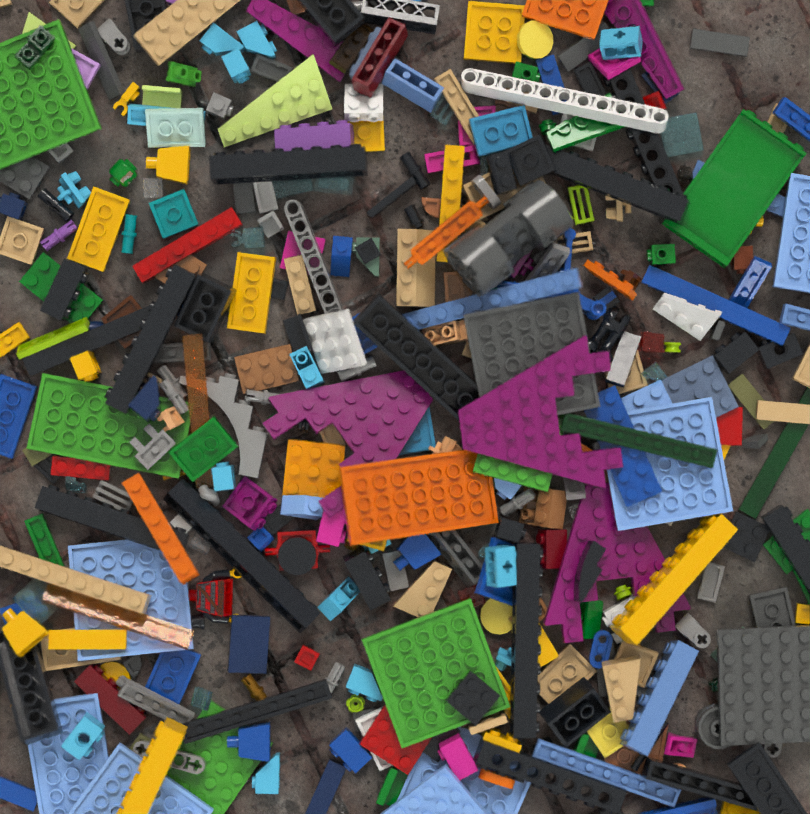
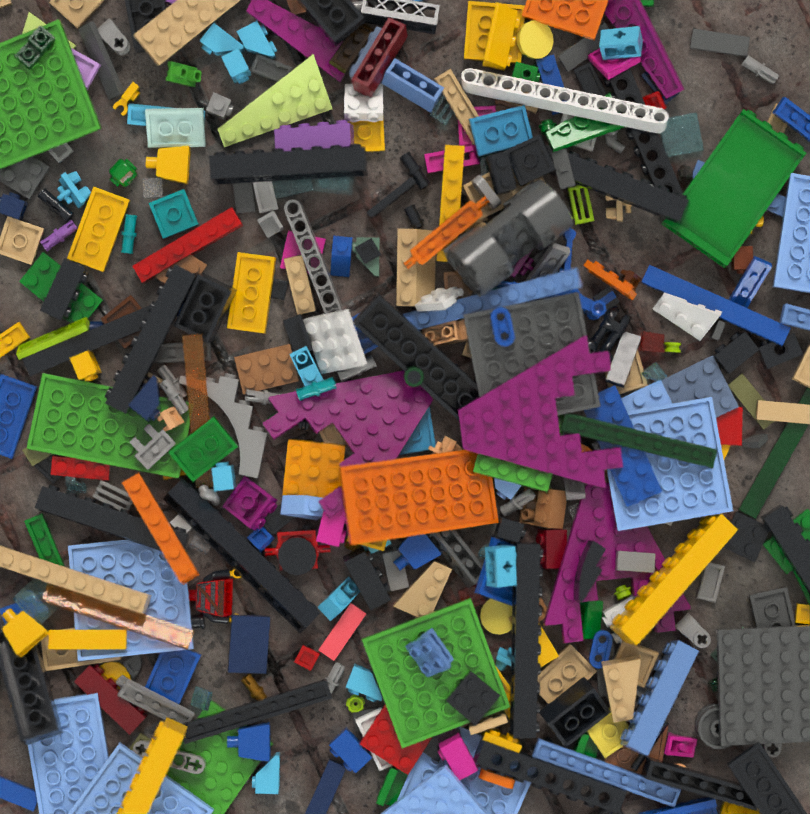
medium azure brick [61,712,105,760] -> none
yellowish green panel [142,85,183,108] -> none
clear light blue plate [230,226,265,248] -> none
nougat tile [422,197,441,218] -> none
tan tile [553,231,593,254] -> none
green brick [646,244,676,265] -> none
none -> teal pin [296,377,337,401]
none -> coral tile [318,603,367,661]
none -> tile [404,367,424,387]
none -> medium blue bracket [406,628,454,677]
none -> white plate [415,287,464,312]
none -> yellow slope [482,2,520,71]
none -> blue plate [491,307,515,346]
none -> dark grey piece [551,149,576,190]
none -> light grey arm [605,130,626,154]
none -> light grey tile [615,551,655,573]
none -> light grey axle [742,55,779,84]

